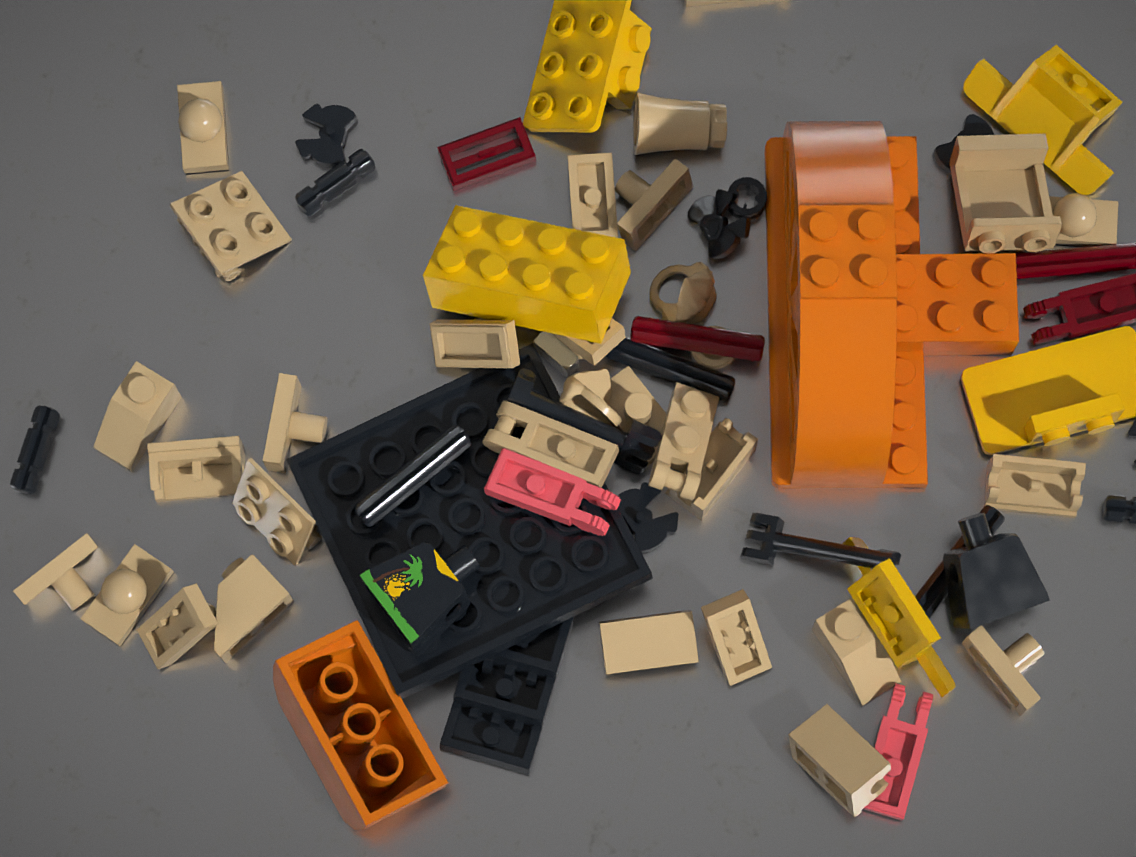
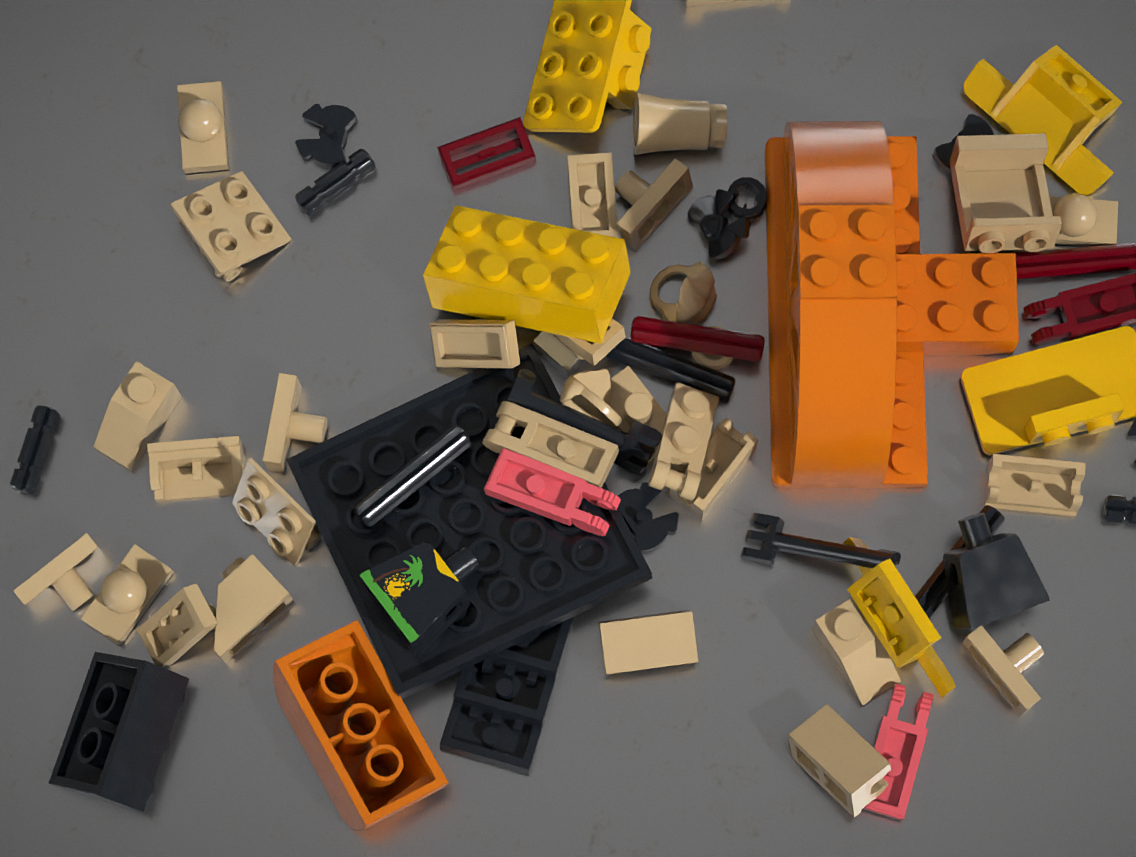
tan tile [701,589,772,686] -> none
none -> black slope [49,652,190,812]

